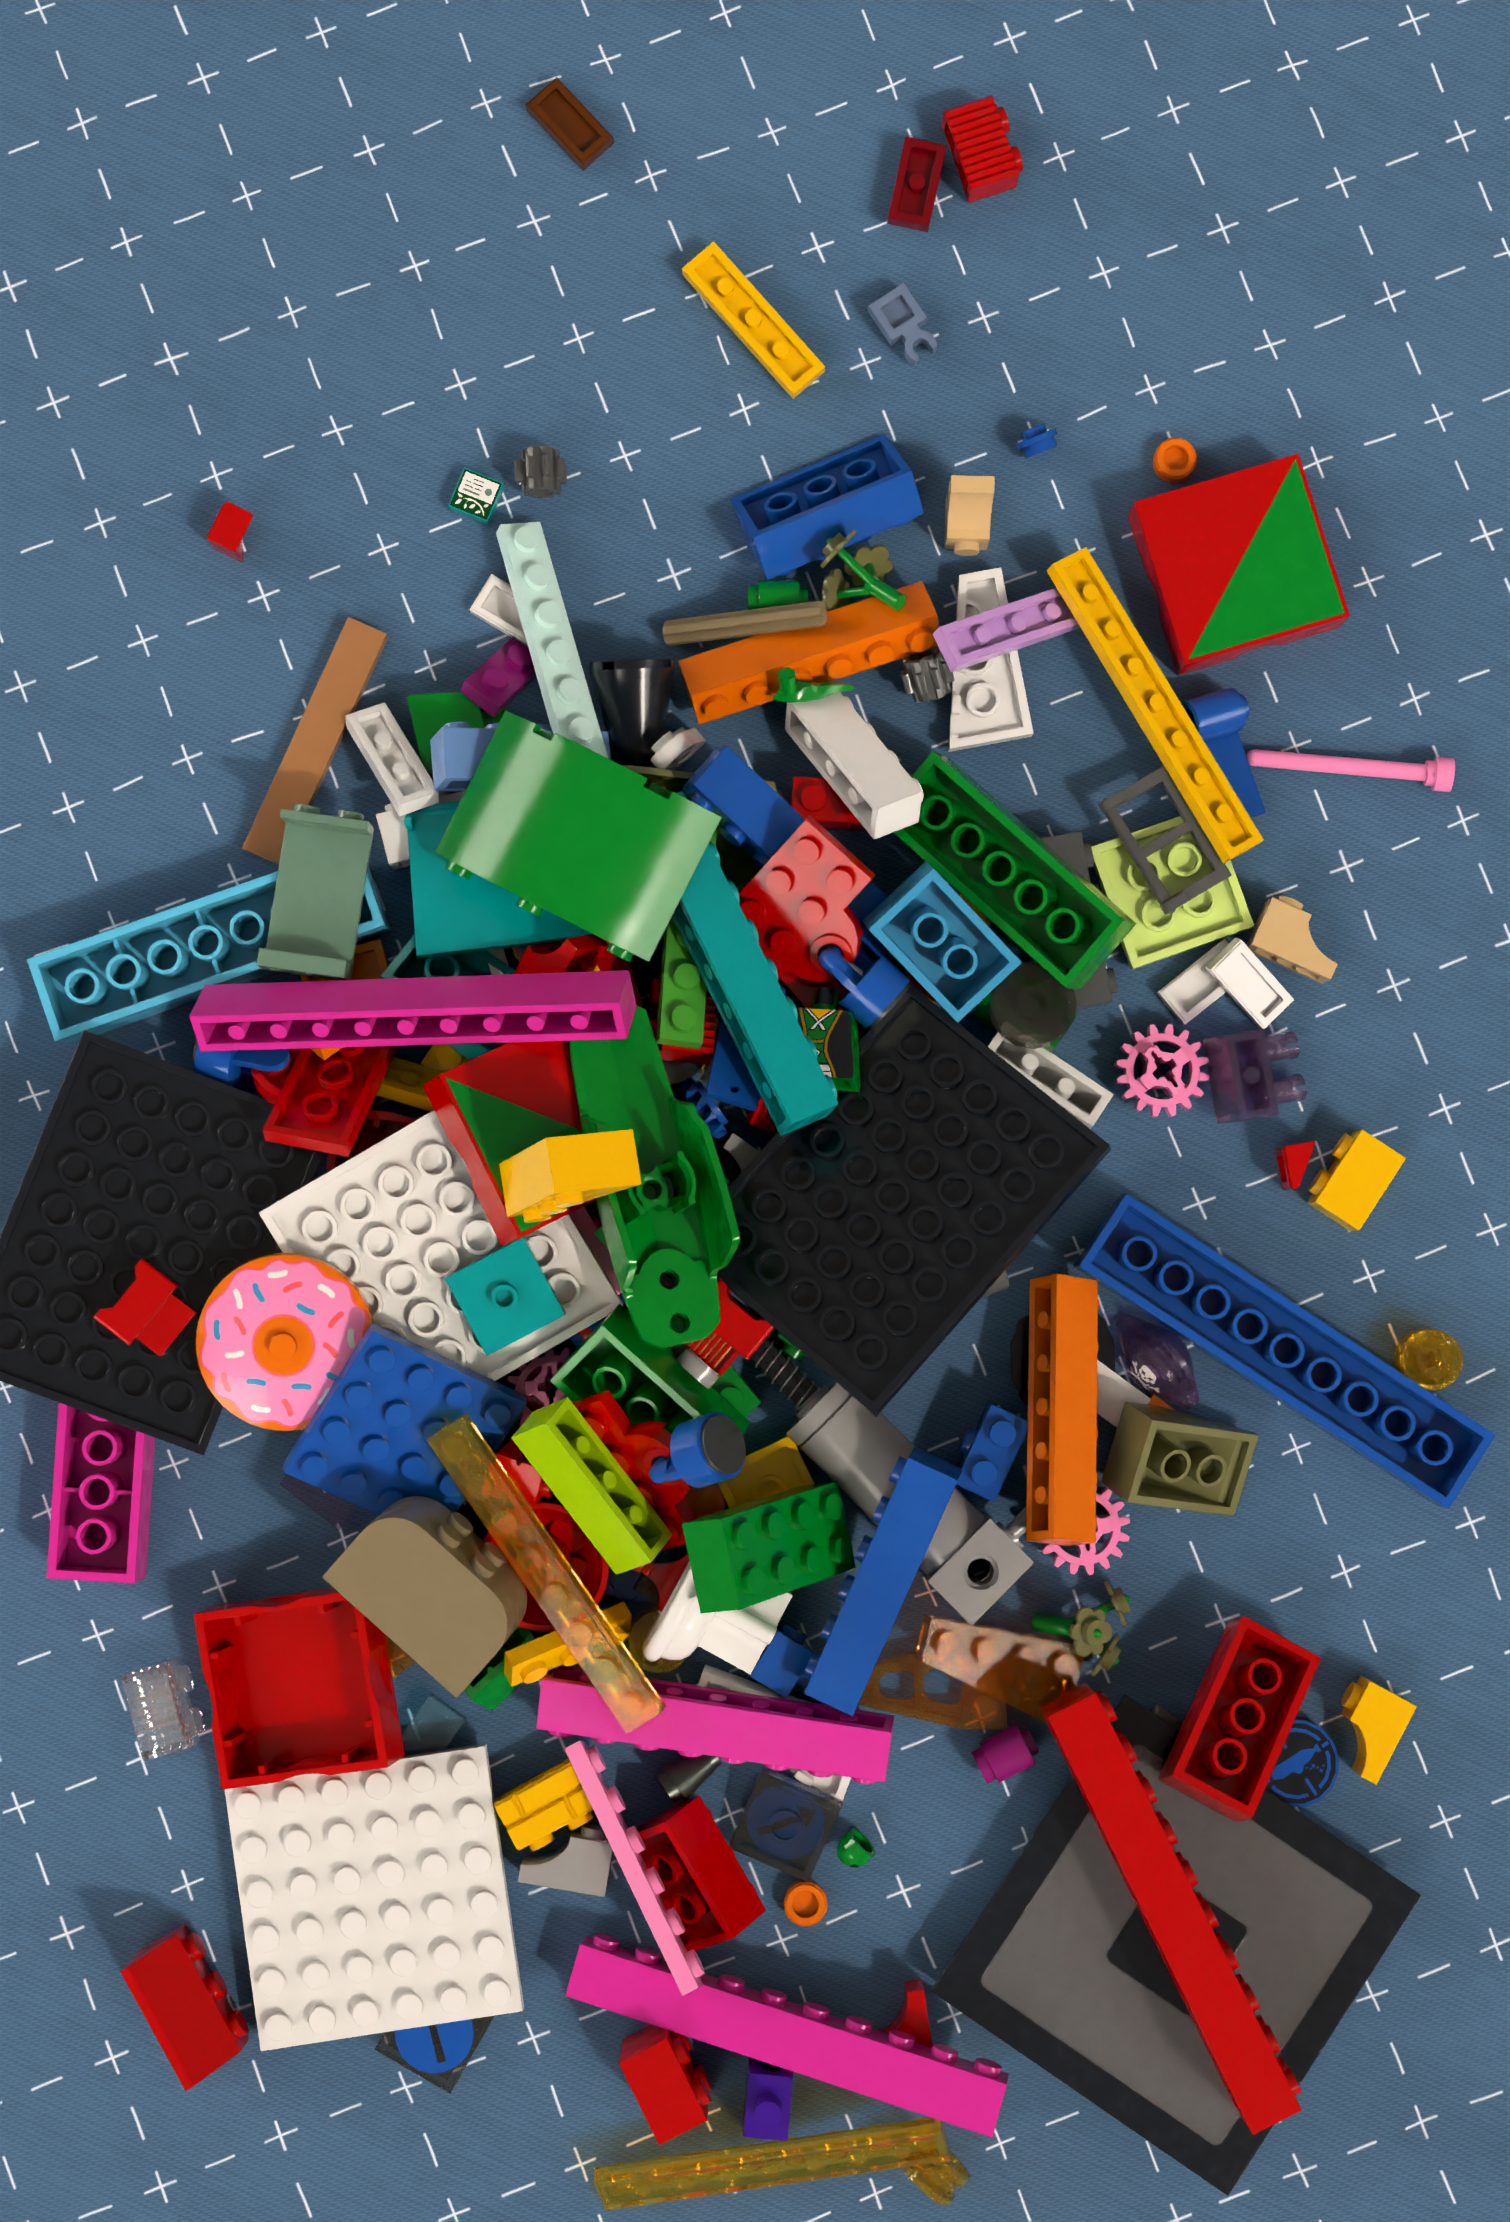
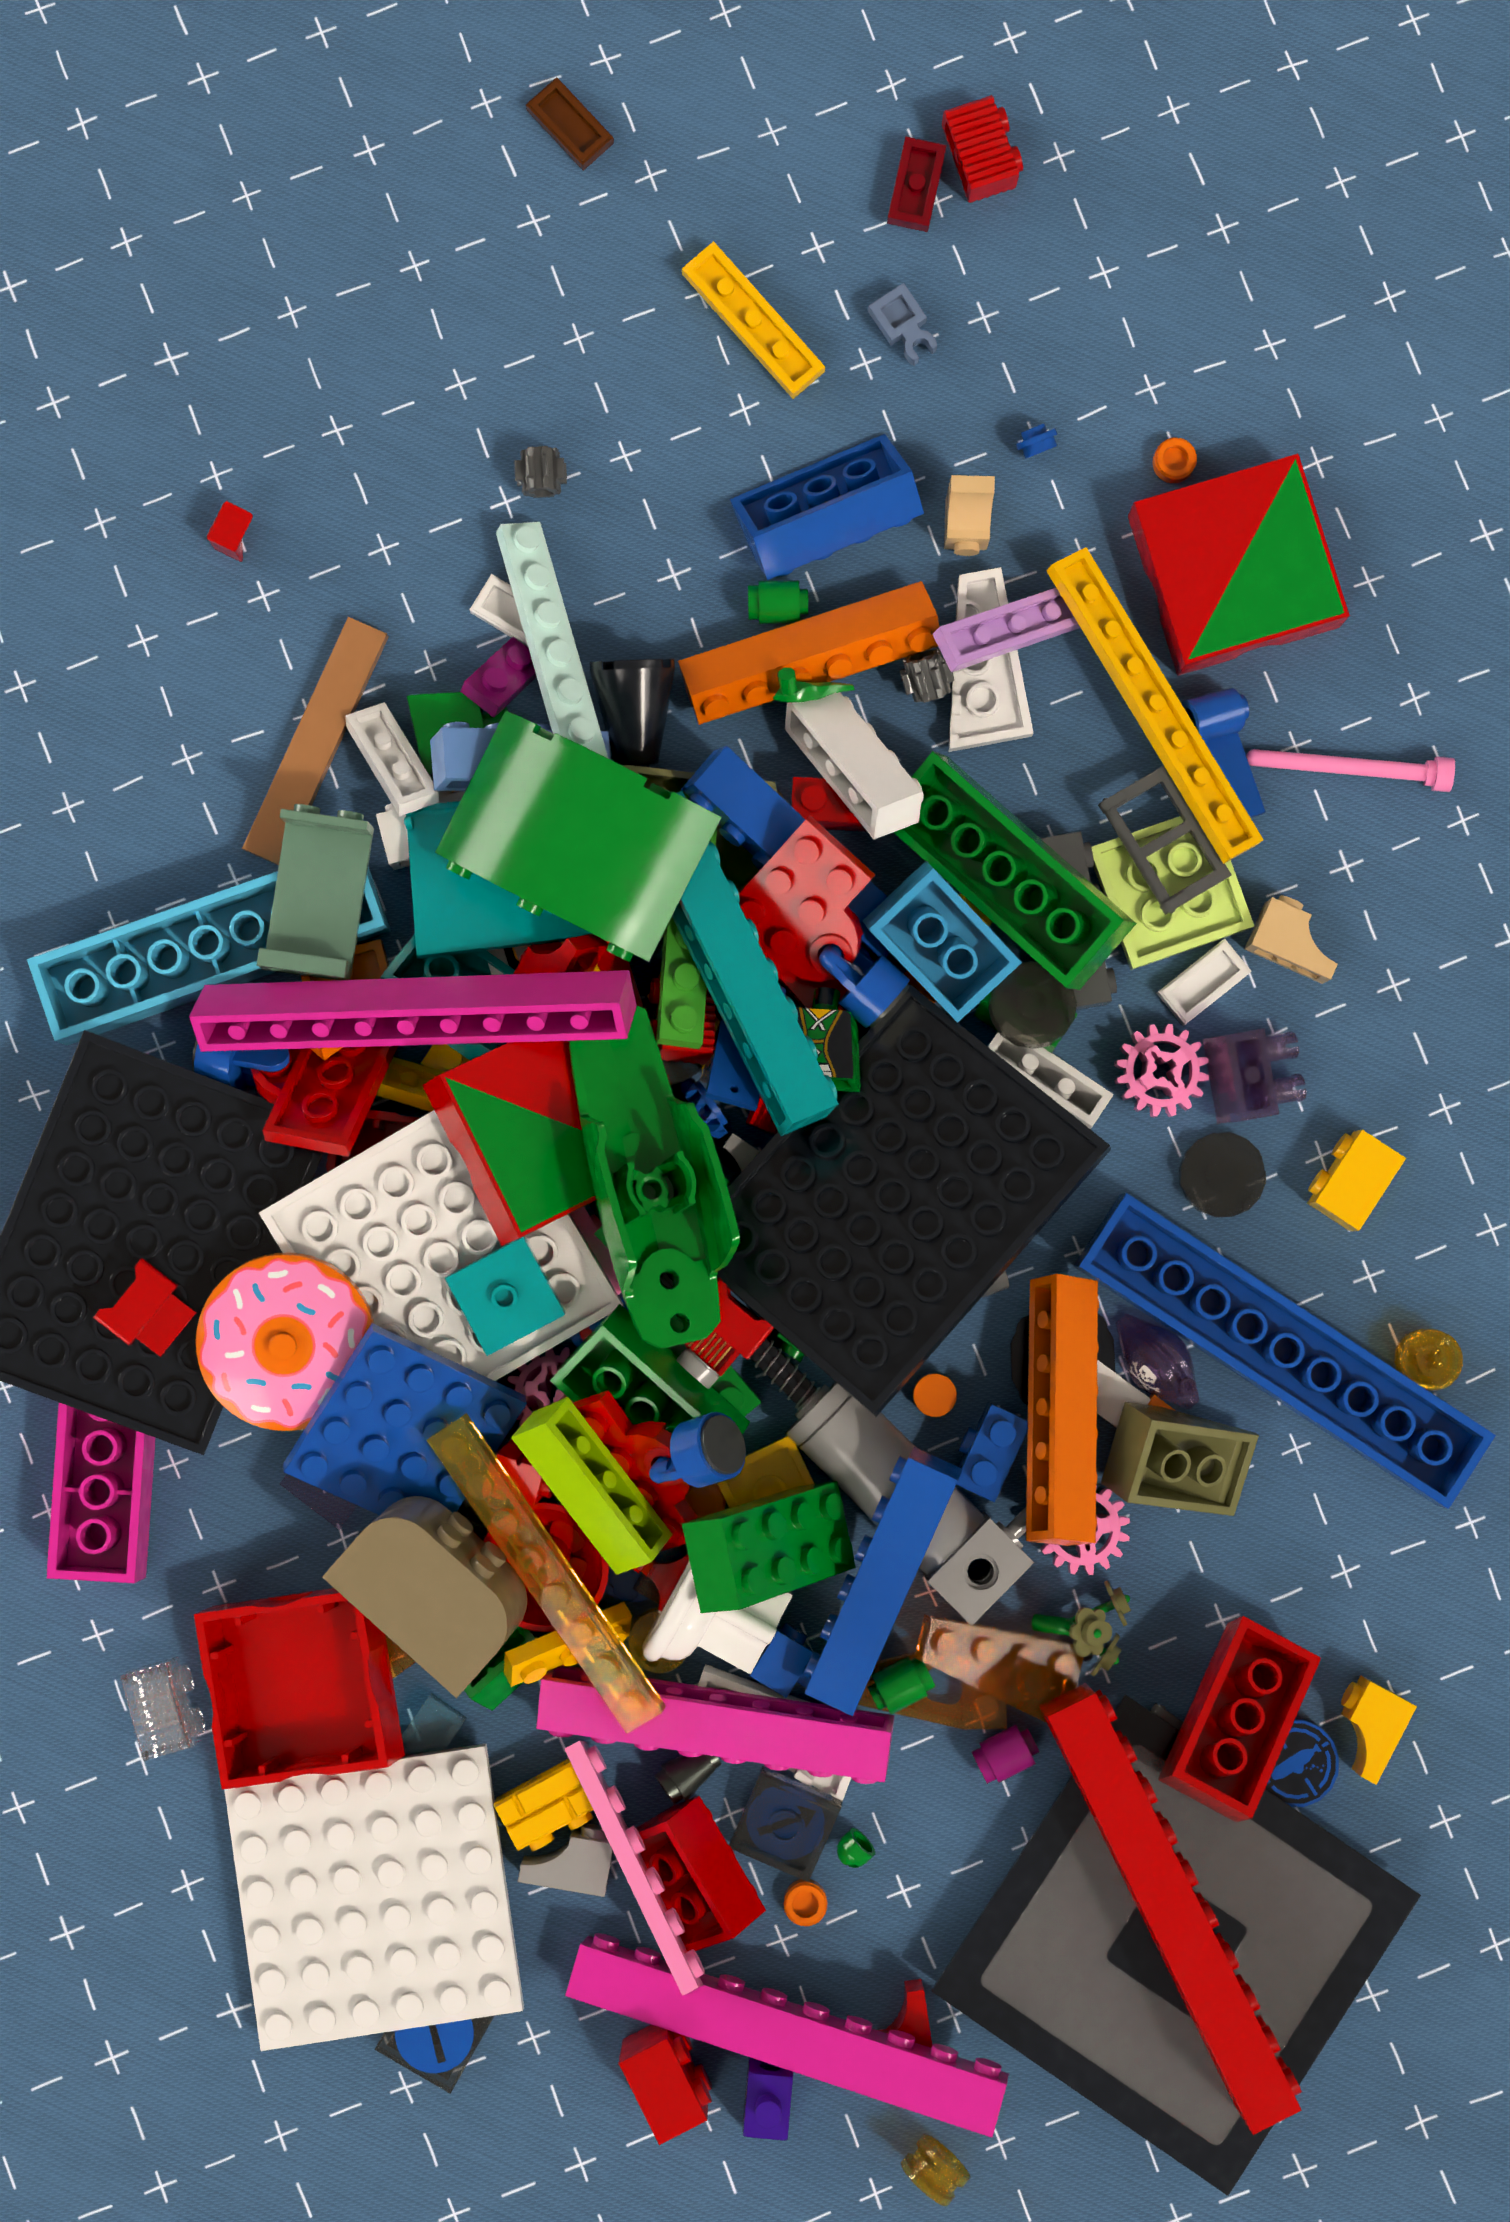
red slope [120,1924,249,2091] -> none
tile [448,467,505,525] -> none
yellow wedge [499,1129,642,1223] -> none
clear yellow plate [594,2118,951,2211] -> none
white plate [650,727,706,770] -> none
dark tan axle [662,601,828,646] -> none
plant [820,529,906,611] -> none
white tile [1205,937,1294,1030] -> none
red slope [1275,1141,1315,1190] -> none
none -> green brick [867,1655,936,1715]
none -> orange tile [913,1373,957,1417]
none -> clear smoke tile [1179,1132,1266,1217]

